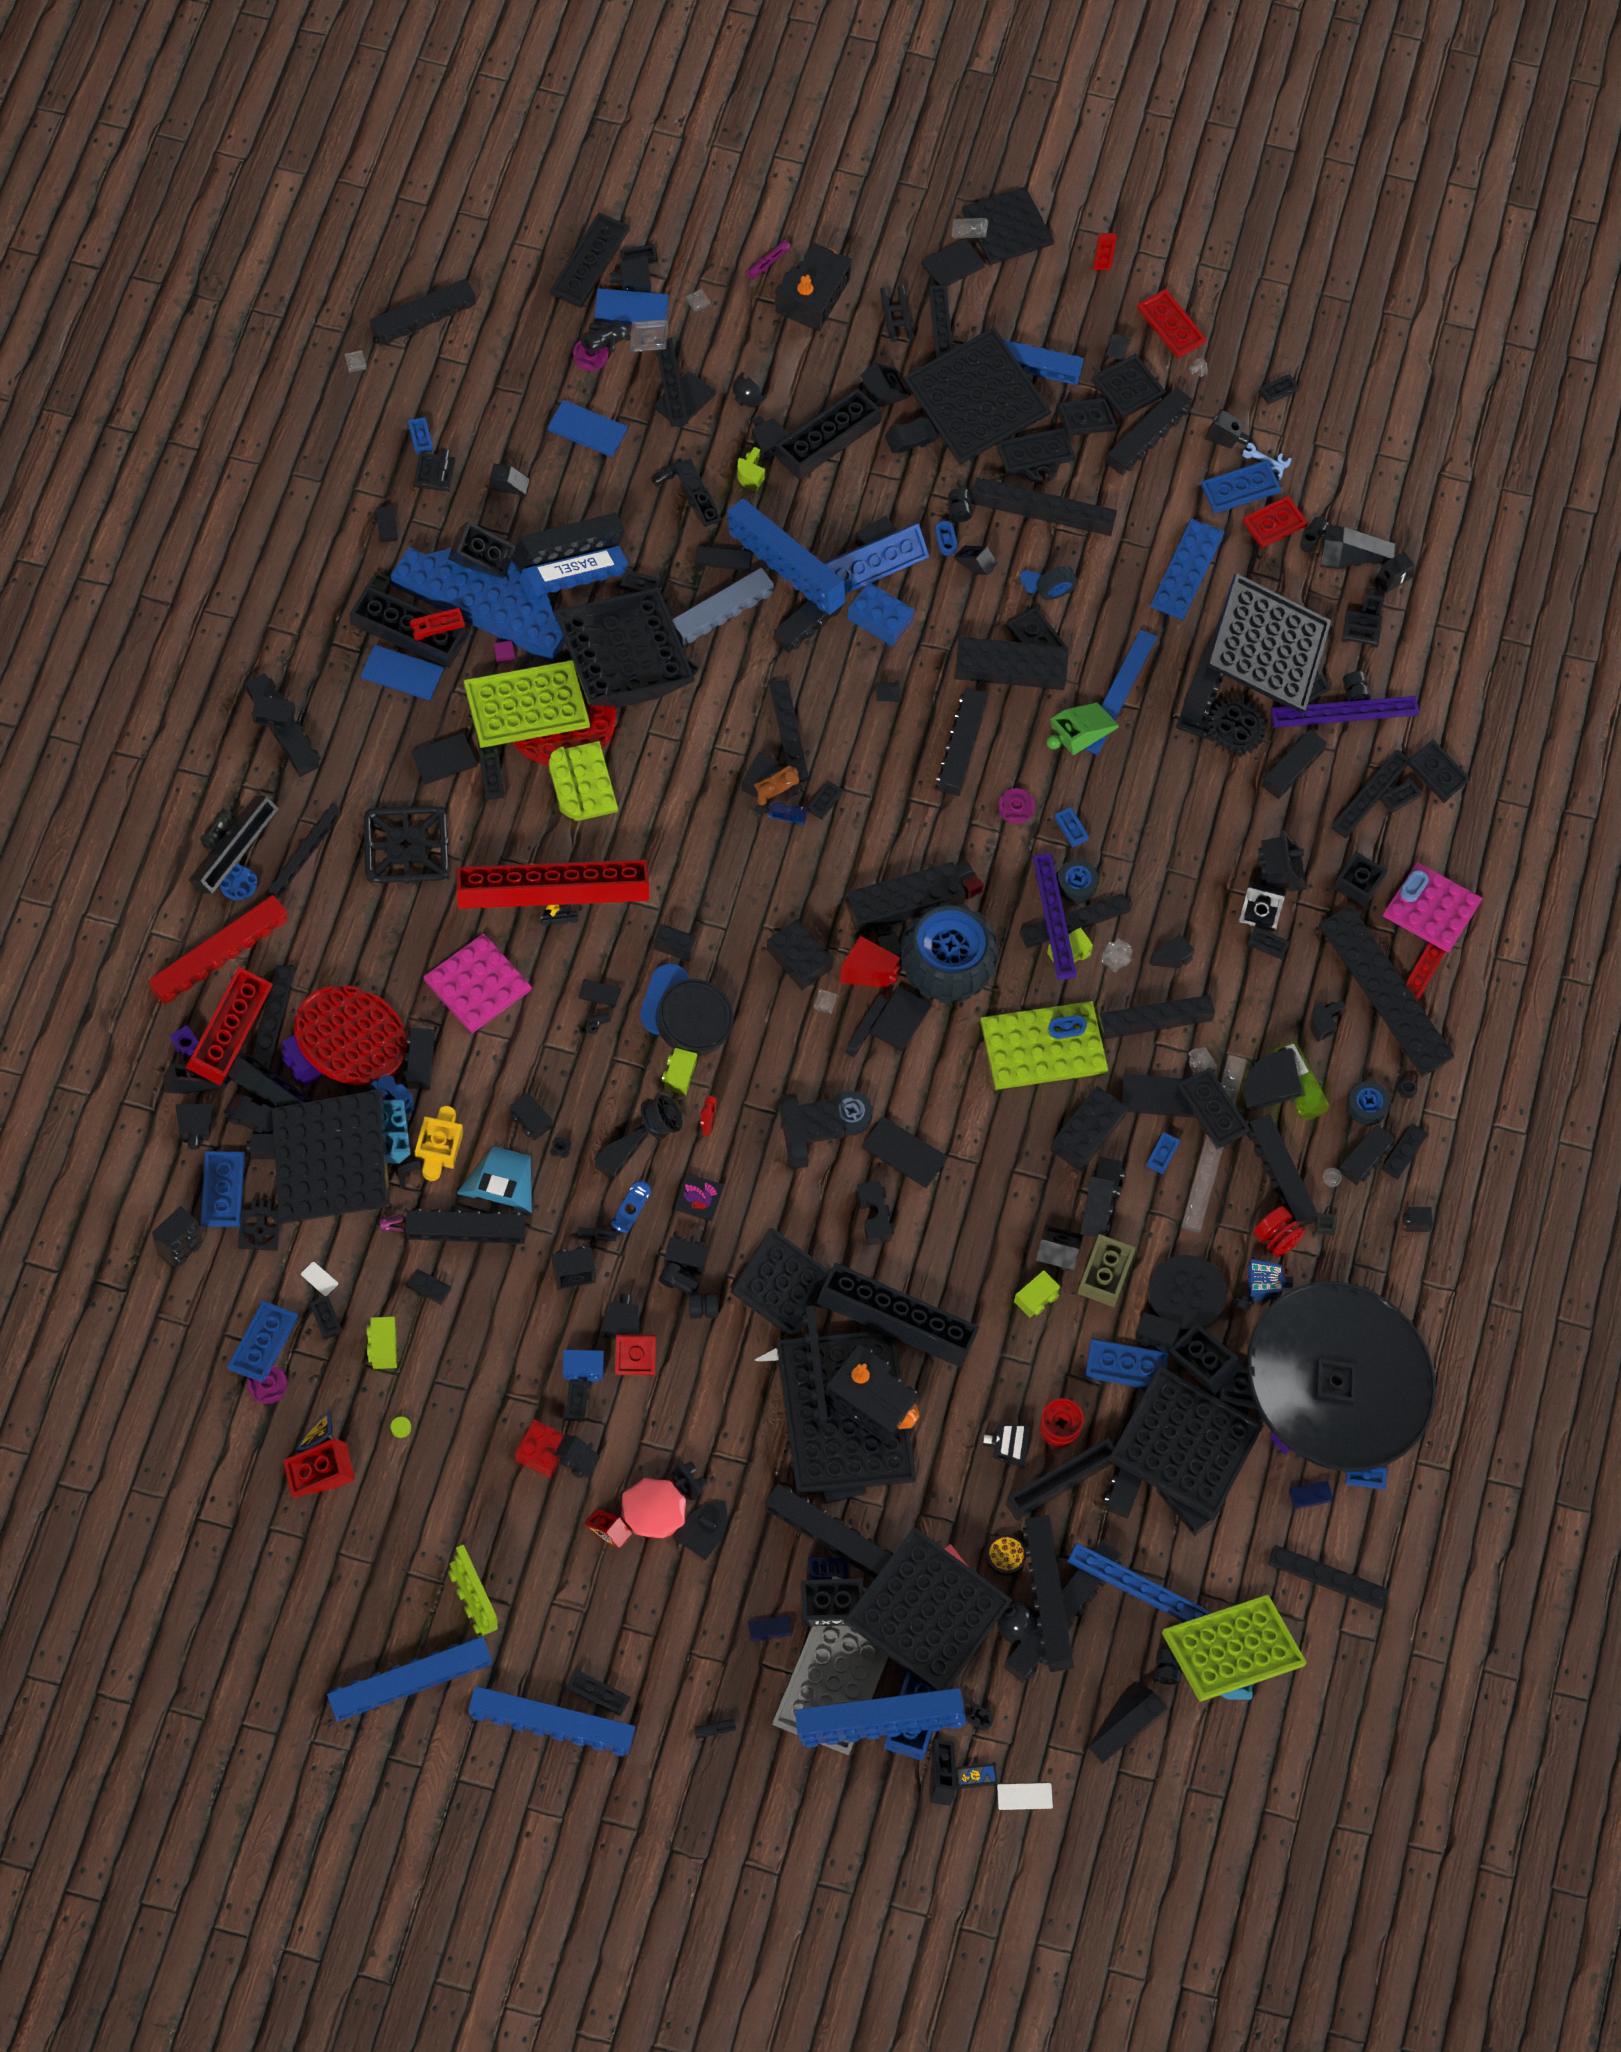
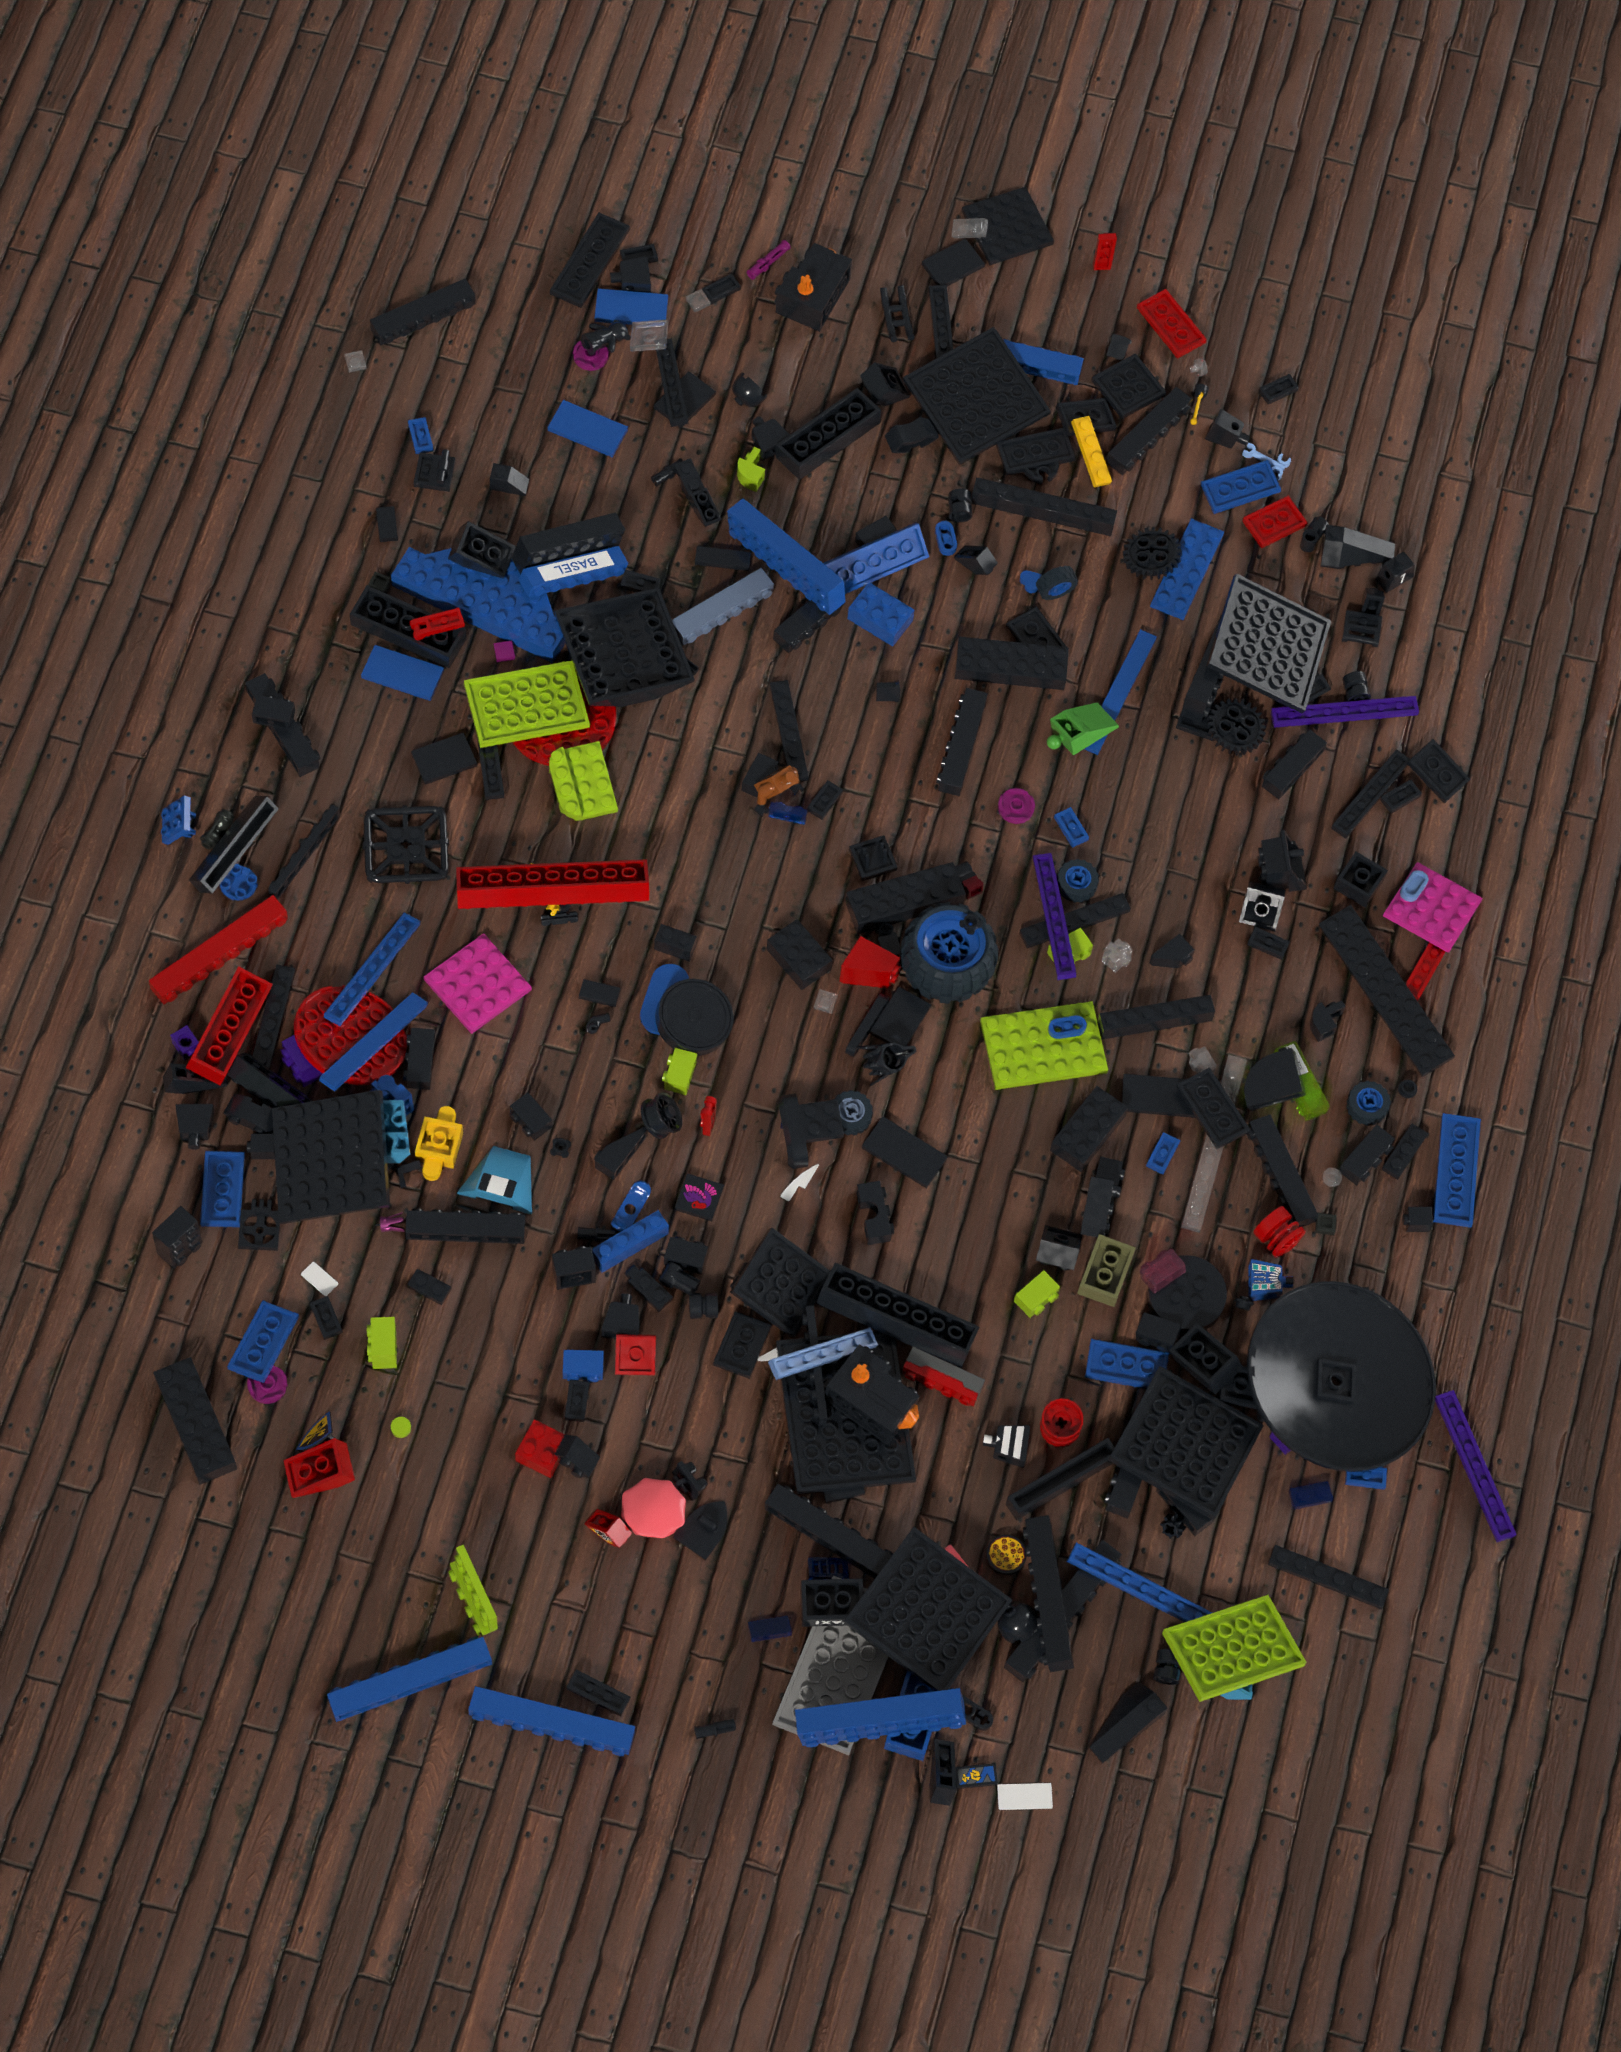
none -> black brick [153,1357,237,1485]
none -> blue plate [161,795,196,845]
none -> blue tile [319,992,428,1092]
none -> blue tile [324,912,421,1026]
none -> blue brick [592,1210,669,1273]
none -> black hinge [625,1265,673,1312]
none -> black tile [702,273,741,305]
none -> black tile [713,1311,772,1379]
none -> medium blue tile [768,1328,878,1380]
none -> white sticker [780,1164,819,1201]
none -> black plate [849,835,898,881]
none -> black piece [856,1043,917,1087]
none -> piece [902,1347,985,1407]
none -> black plate [959,913,982,935]
none -> yellow plate [1071,416,1112,488]
none -> black gear [1123,527,1182,580]
none -> clear pink brick [1140,1248,1186,1294]
none -> black gear [1160,1513,1187,1539]
none -> hinge [1190,384,1209,425]
none -> blue plate [1433,1113,1481,1228]
none -> dark purple plate [1435,1390,1516,1543]

